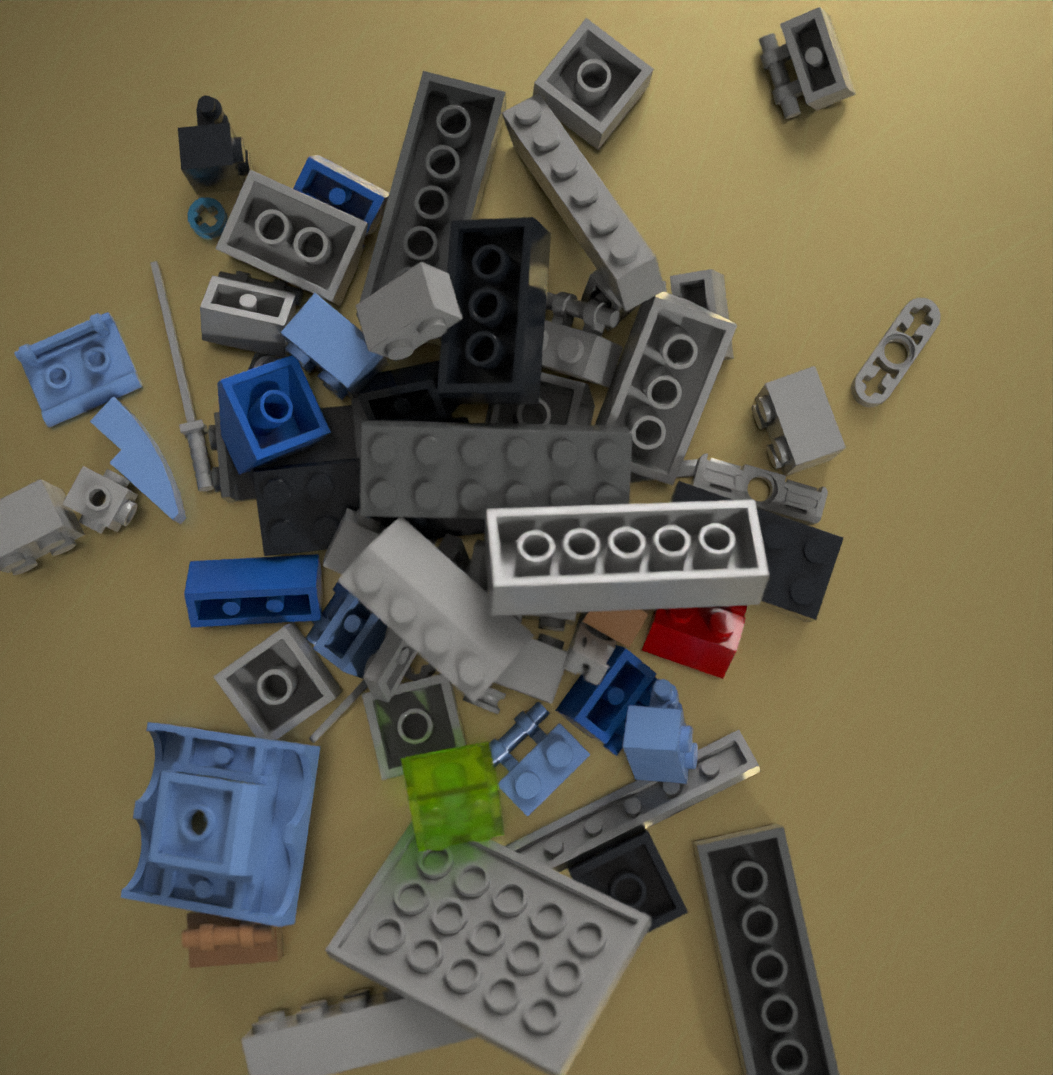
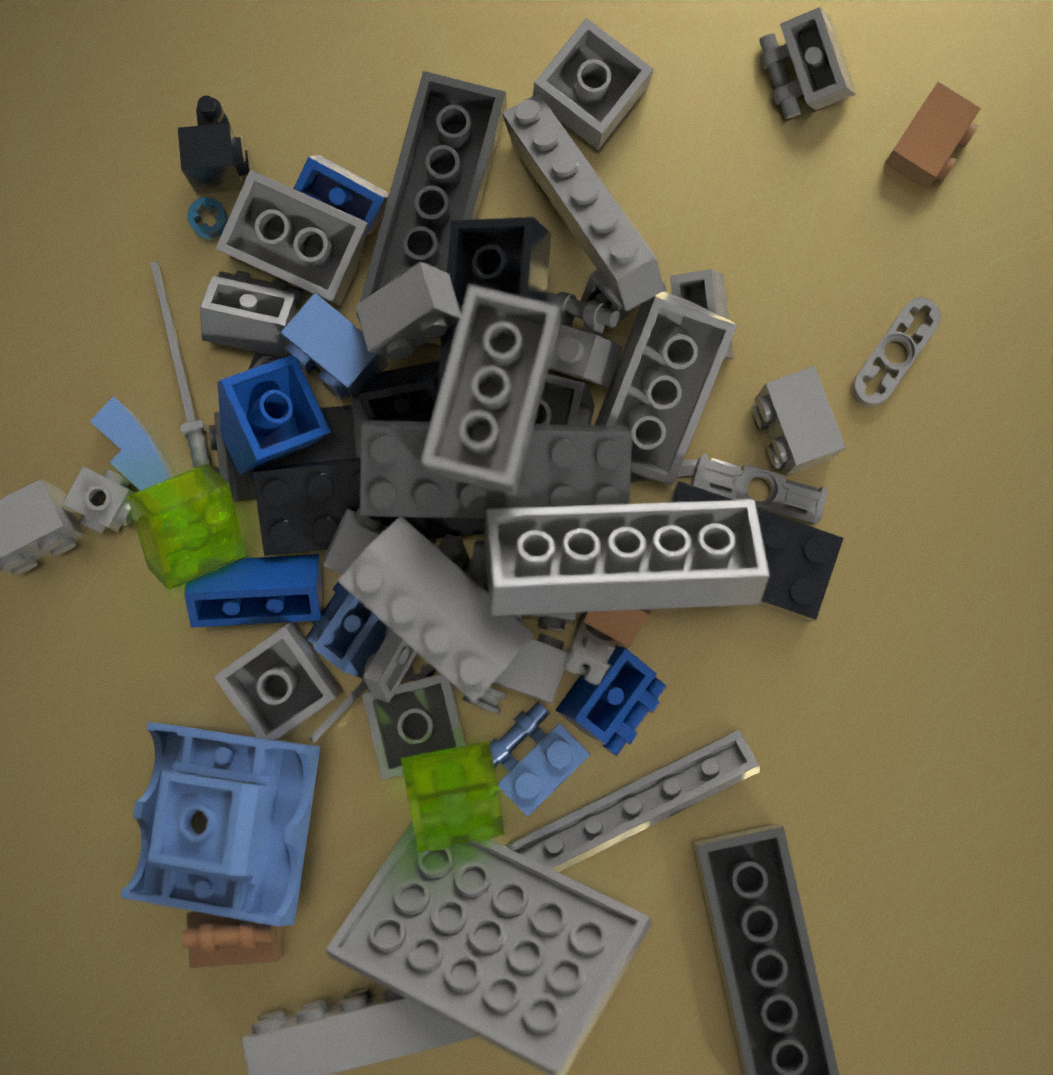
medium blue piece [14,312,143,428] -> none
black brick [568,829,689,934] -> none
medium blue brick [623,679,698,784] -> none
red brick [642,605,748,679] -> none
none -> clear neon green brick [127,463,247,591]
none -> light grey brick [421,285,561,495]
none -> medium nougat brick [885,82,981,189]

